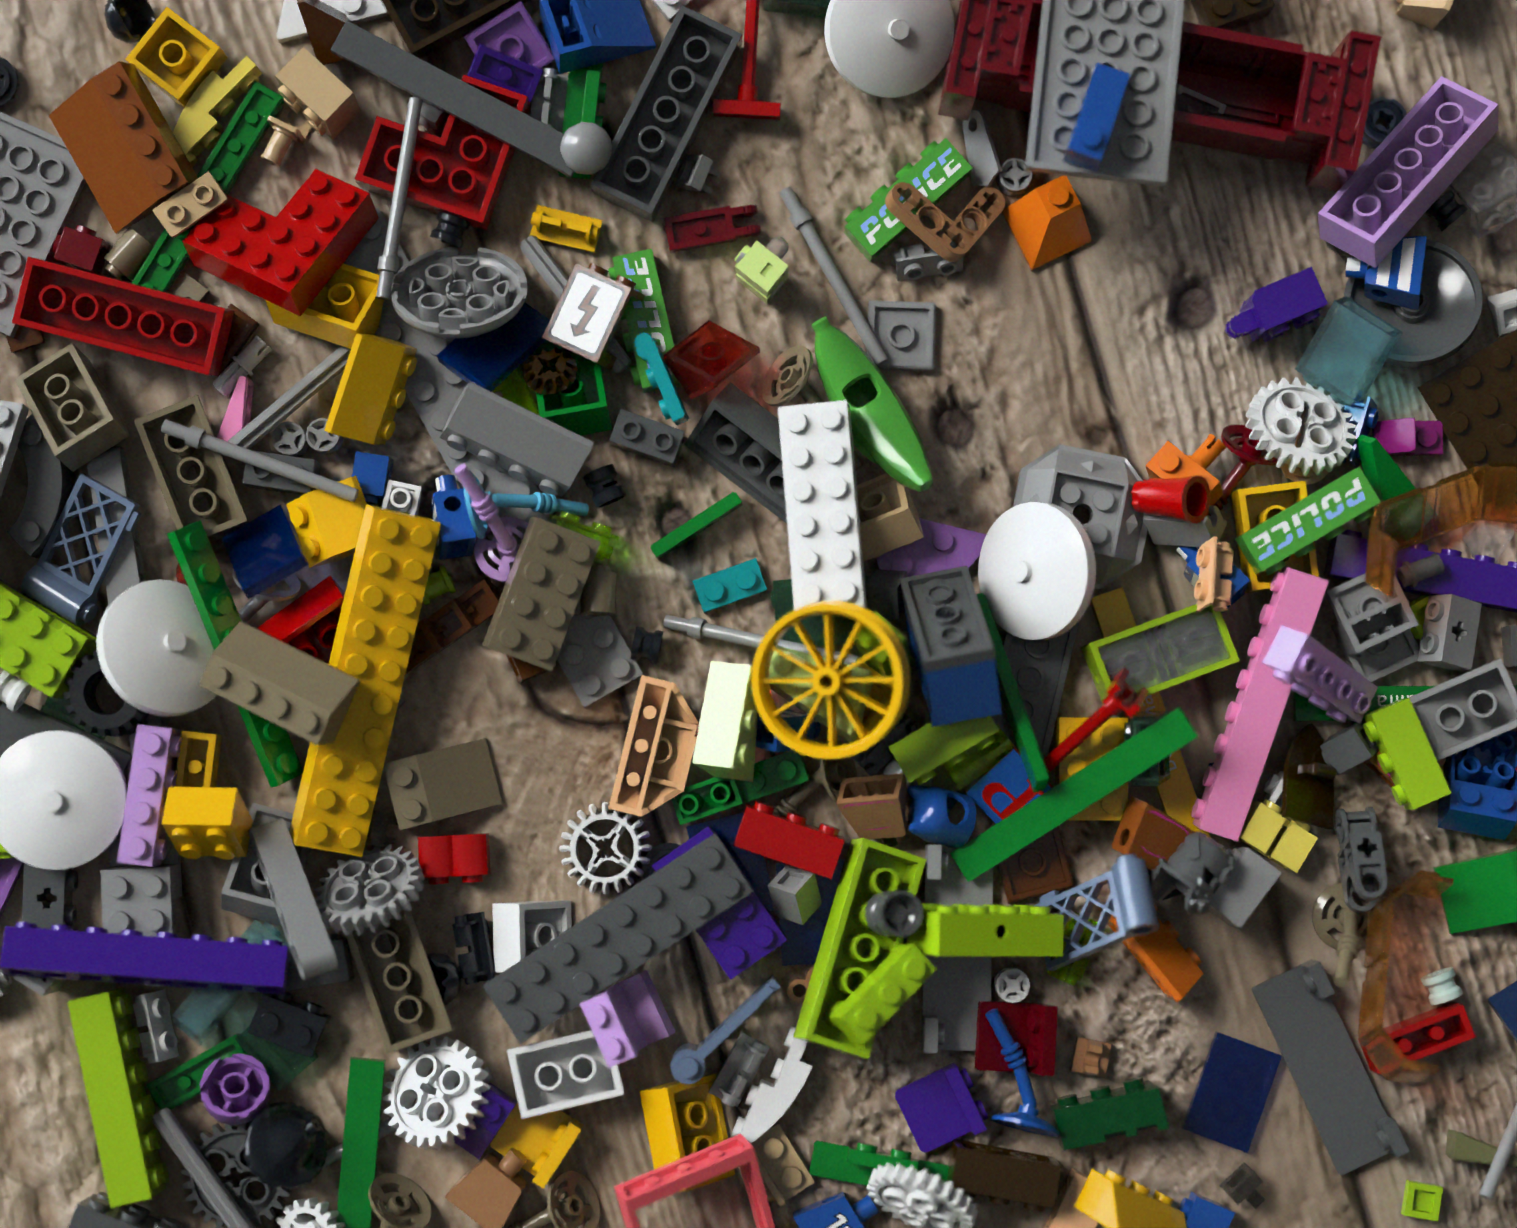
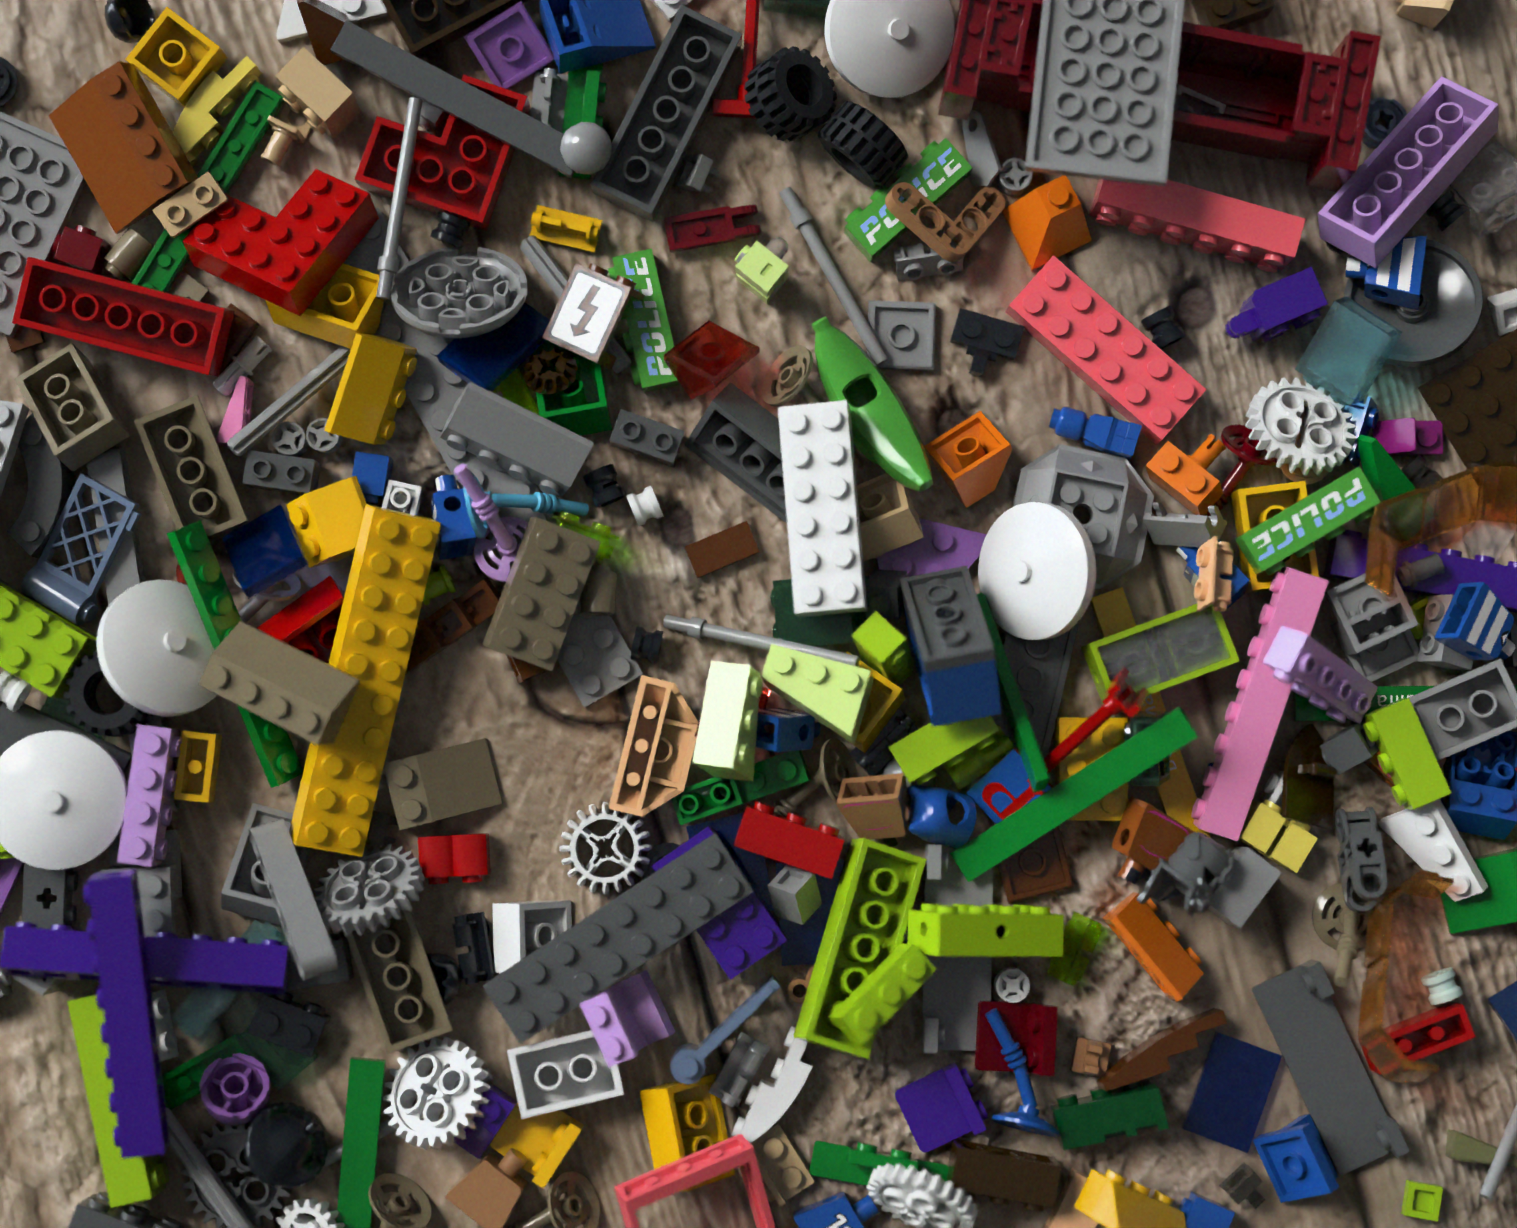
light grey bar [161,419,359,502] -> none
yellow brick [162,787,253,860] -> none
dark purple plate [467,43,543,102] -> none
teal hinge [634,332,689,425] -> none
green tile [650,492,742,560] -> none
teal plate [692,558,767,613] -> none
yellow wheel [751,601,911,759] -> none
dark grey wheel [865,891,923,936] -> none
sand blue piece [1034,854,1159,971] -> none
blue slope [1063,63,1130,172] -> none
red plant [1131,475,1211,524] -> none
none -> dark purple brick [84,869,170,1158]
none -> white wheel [626,486,664,526]
none -> reddish brown tile [685,521,760,579]
none -> black tyre [744,46,837,141]
none -> black tyre [818,101,908,189]
none -> orange slope [924,411,1012,508]
none -> black hinge [950,308,1025,377]
none -> coral brick [1005,255,1207,445]
none -> blue piece [1048,407,1142,460]
none -> coral brick [1089,179,1306,272]
none -> reddish brown slope [1096,1008,1227,1091]
none -> black wheel [1141,306,1186,349]
none -> blue bracket [1253,1114,1339,1203]
none -> white wing [1377,799,1488,902]
none -> clear smoke wheel [1401,454,1443,498]
none -> blue torso [1434,582,1515,660]

